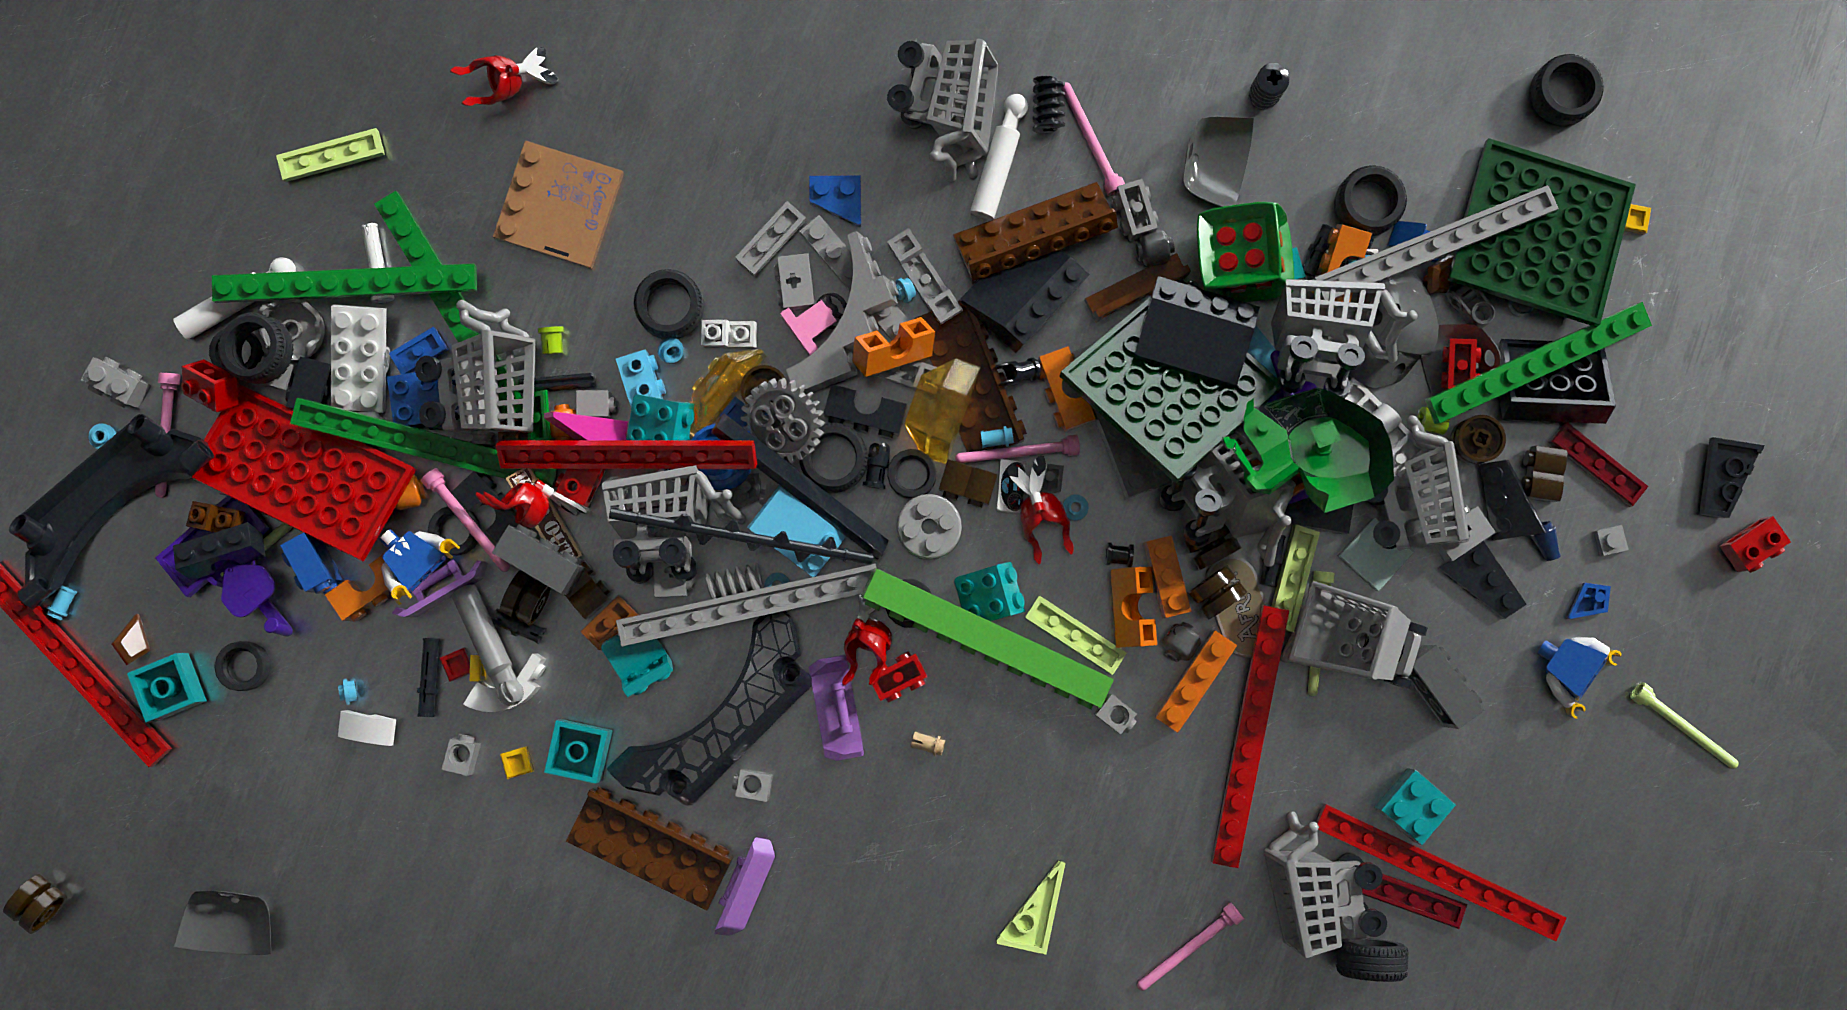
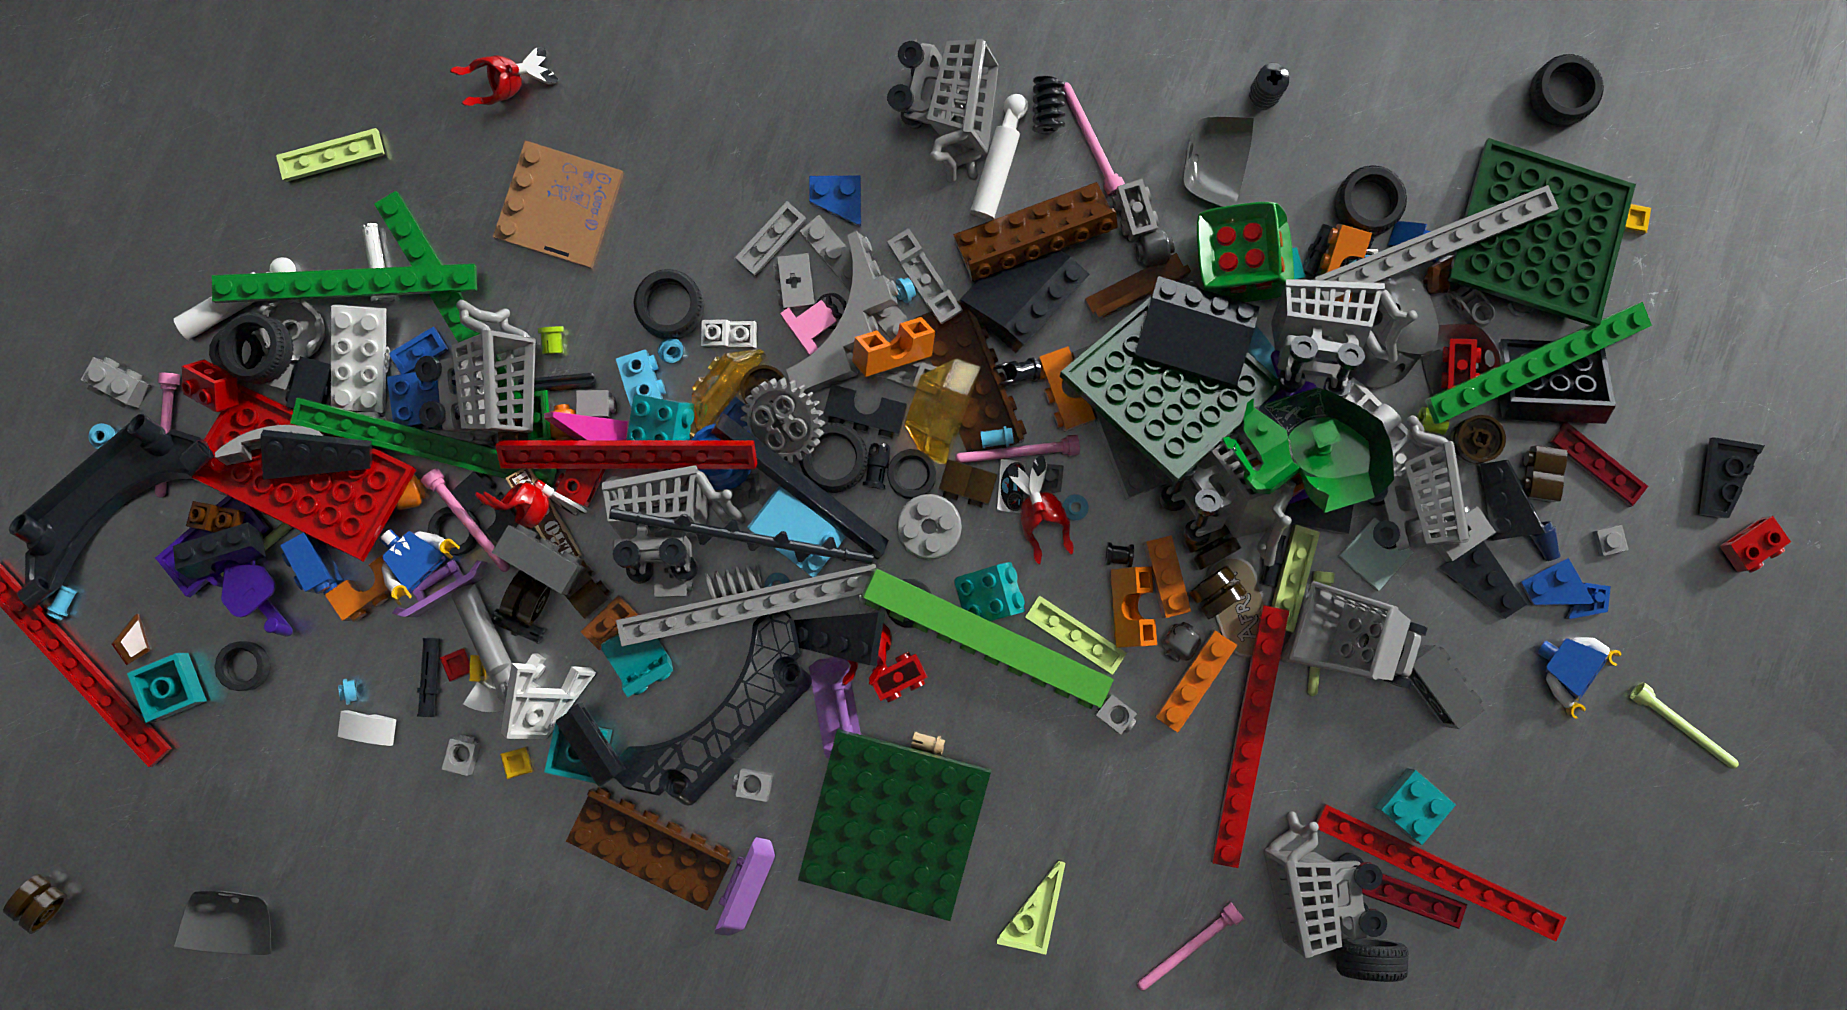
none -> light grey slope [215,425,324,465]
none -> black wing [260,430,372,480]
none -> white wing [501,663,596,739]
none -> black panel [556,703,626,787]
none -> black wing [794,612,885,666]
none -> dark green plate [798,729,991,921]
none -> blue wing [1520,558,1594,606]

